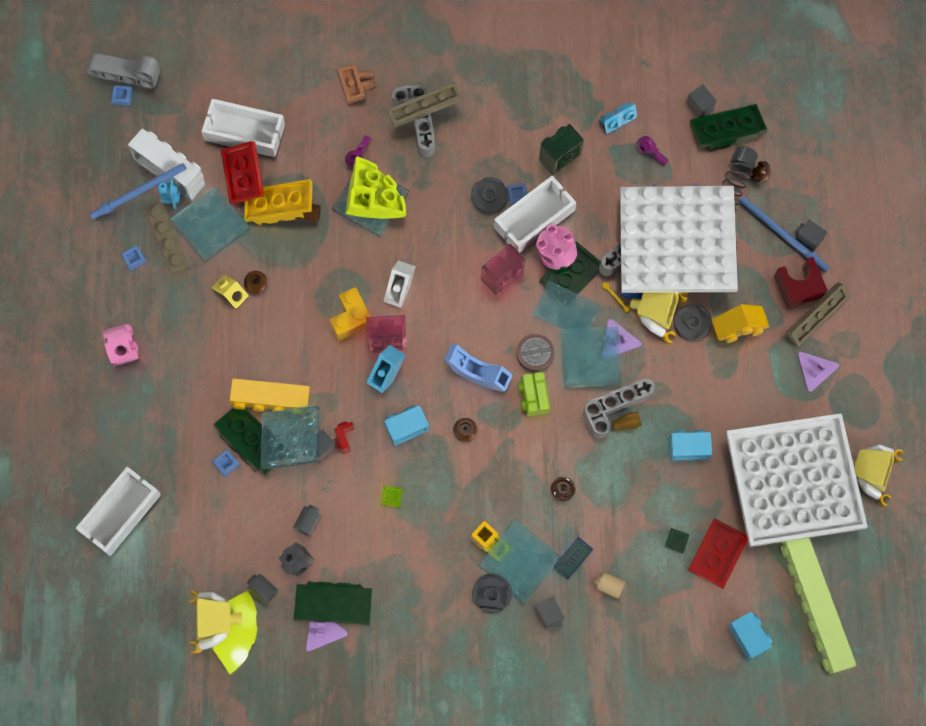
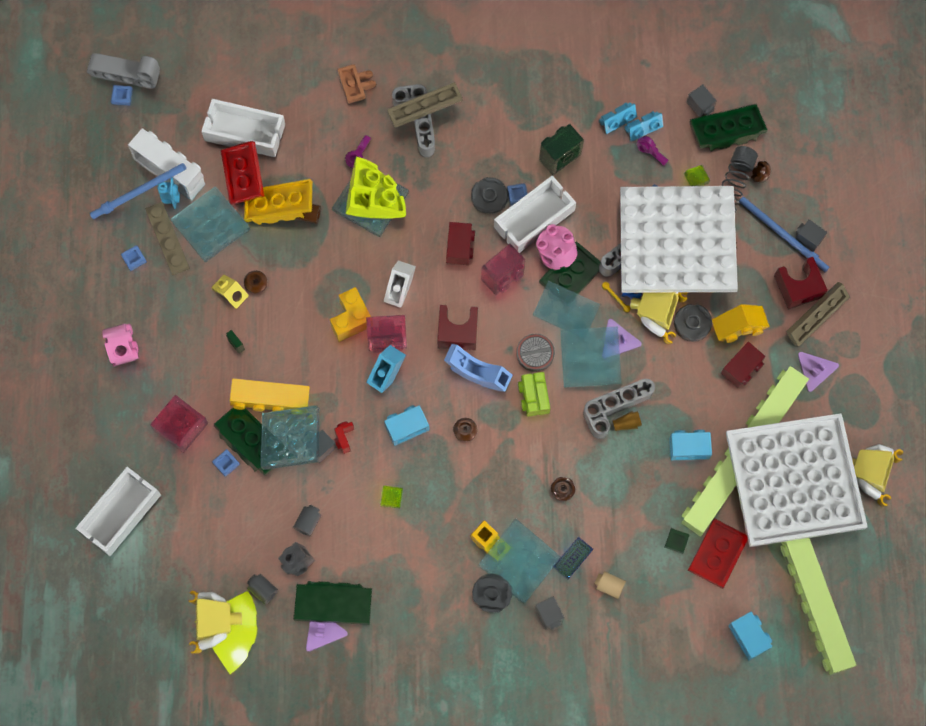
none -> clear pink brick [150,395,208,453]
none -> dark green tile [226,330,245,353]
none -> dark red piece [438,305,478,350]
none -> dark red brick [446,222,475,265]
none -> medium azure hinge [624,111,663,142]
none -> yellowish green brick [681,366,809,537]
none -> clear neon green plate [684,165,710,186]
none -> dark red brick [721,341,766,388]

